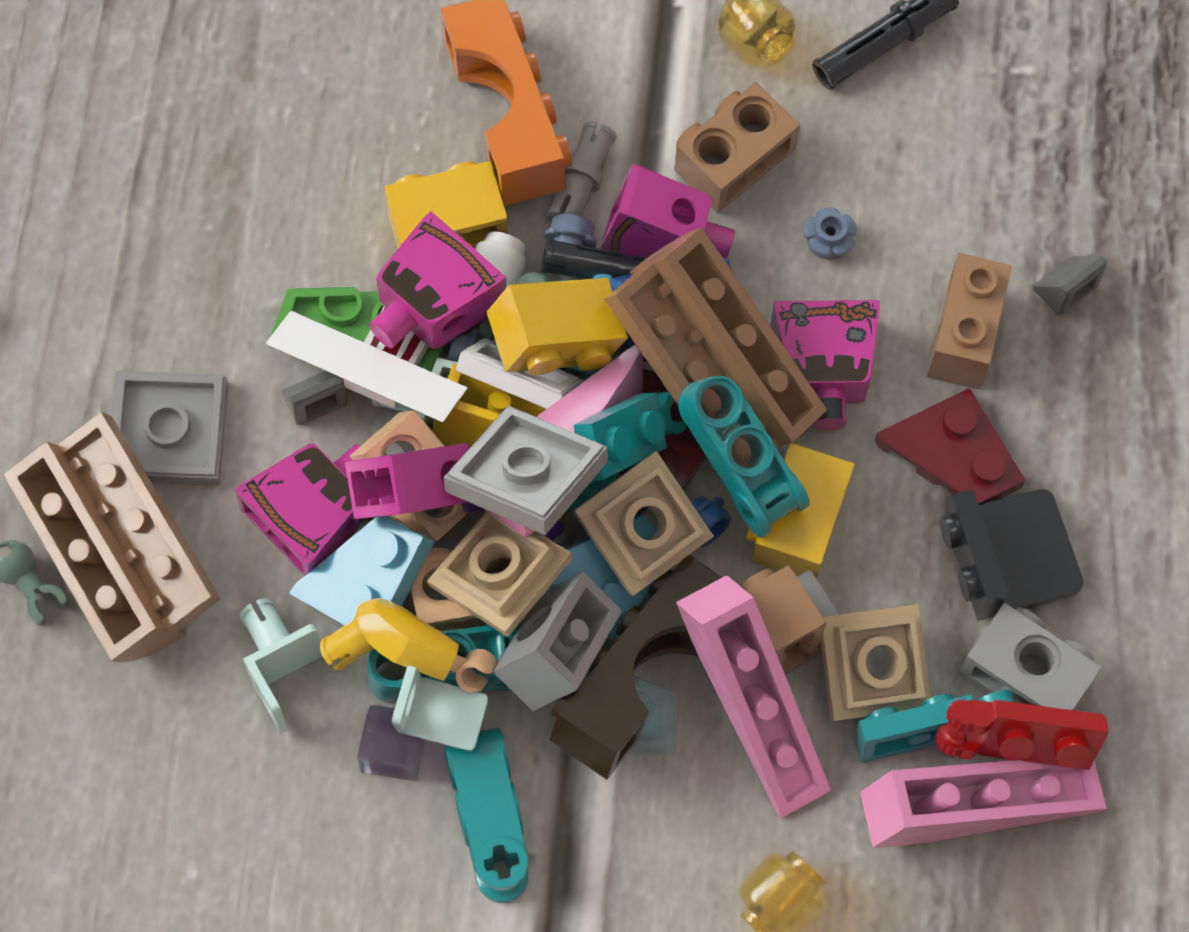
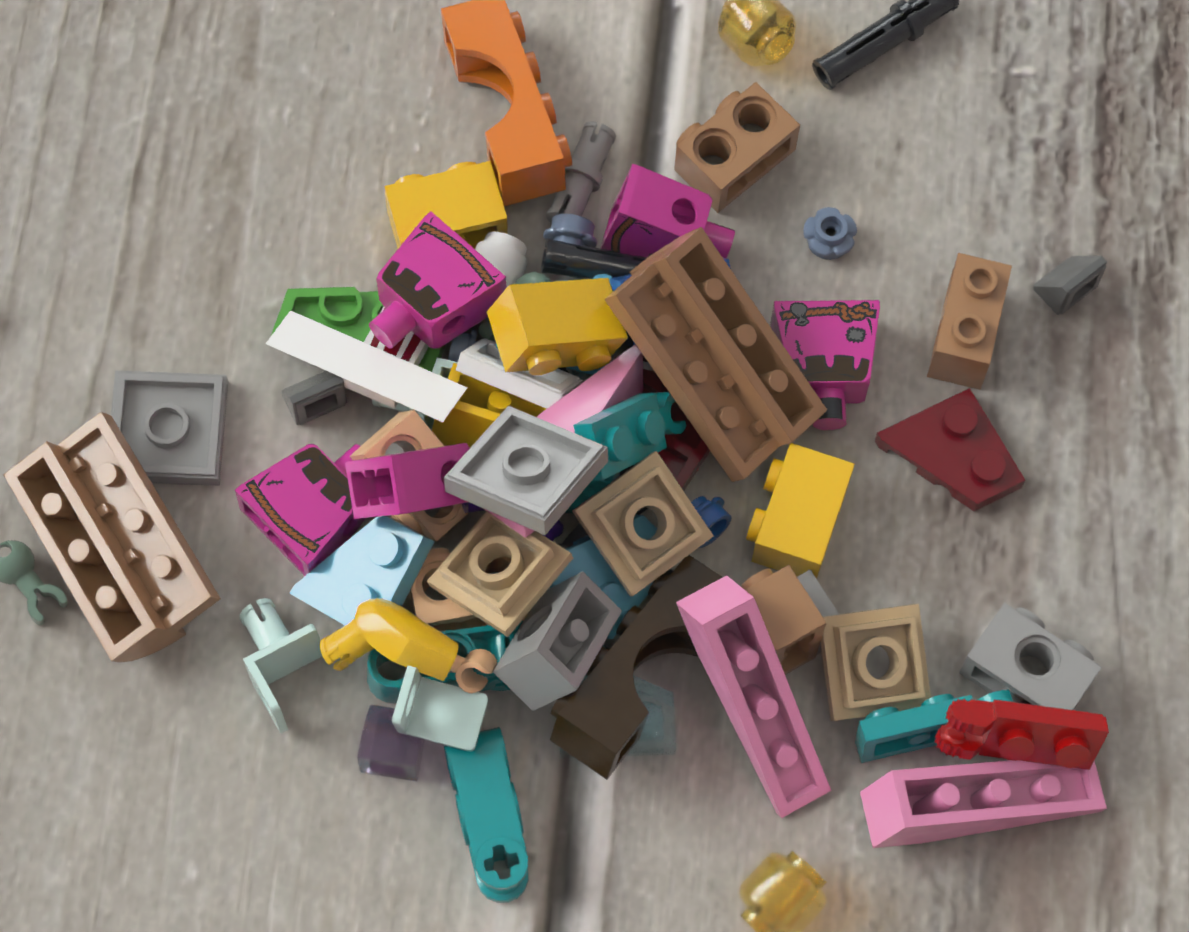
teal piece [679,376,810,538] -> none
black bracket [940,489,1084,621] -> none

